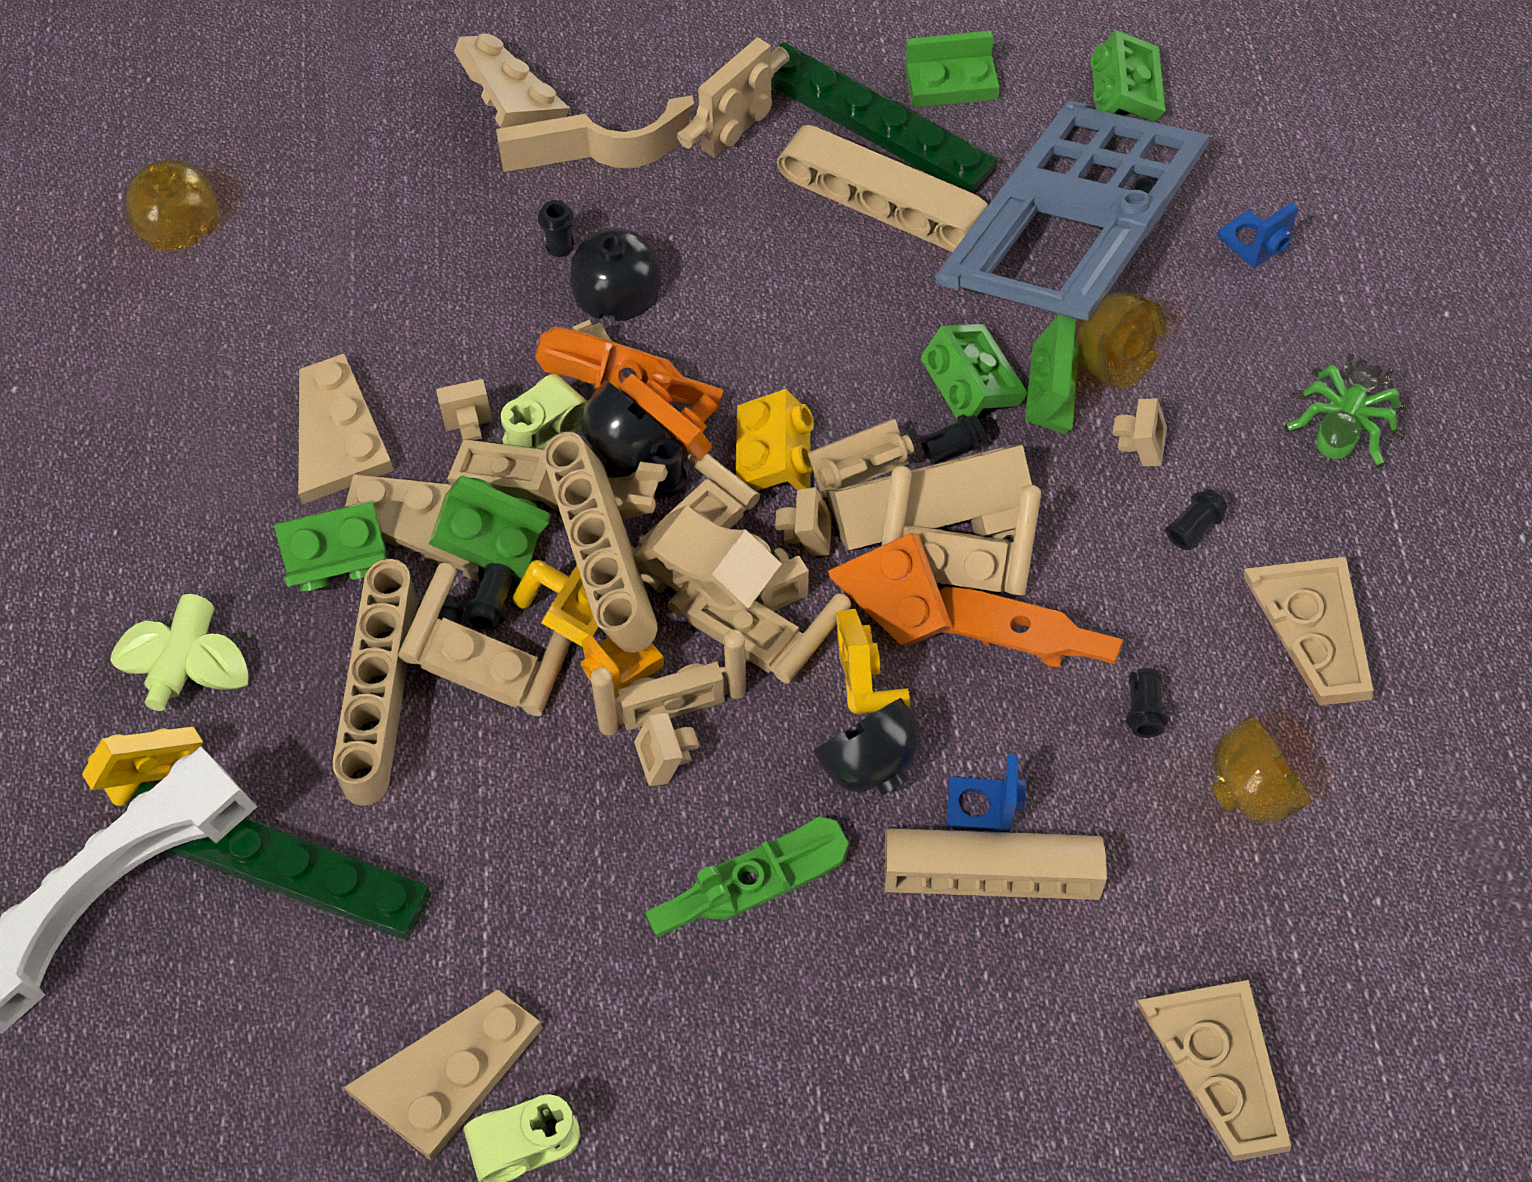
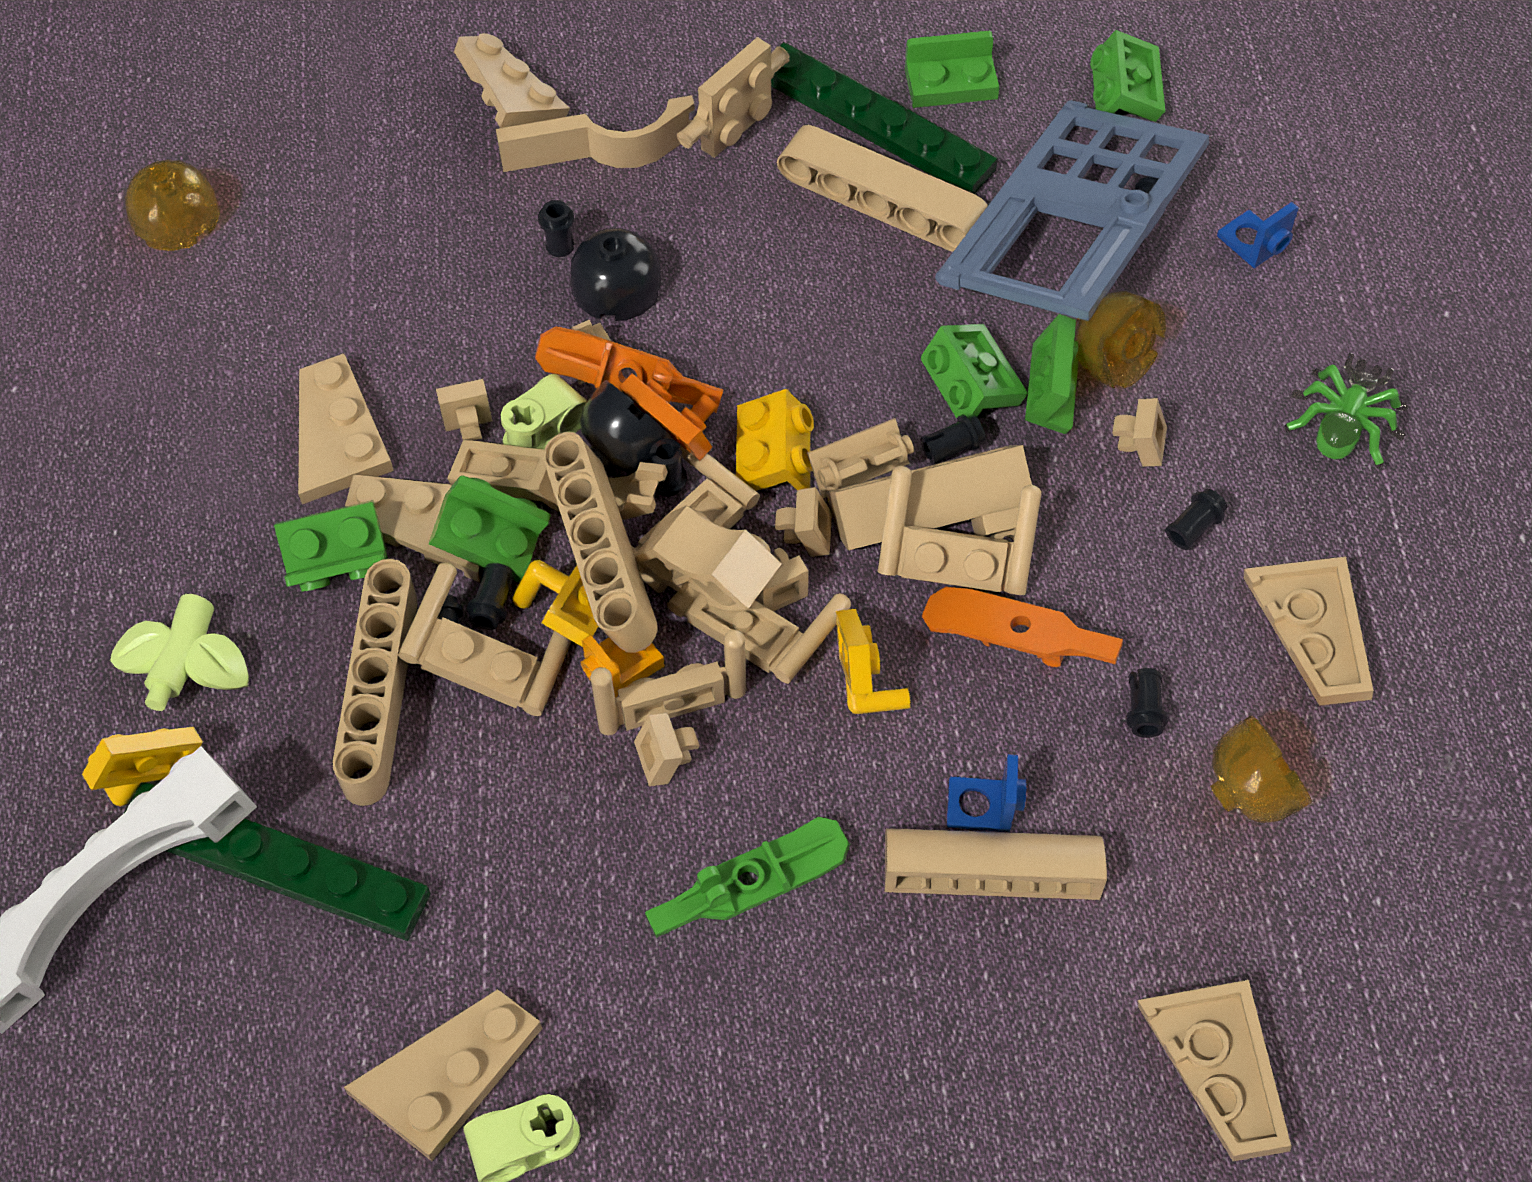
black cylinder [813,698,921,796] -> none
orange wing [828,533,952,647] -> none

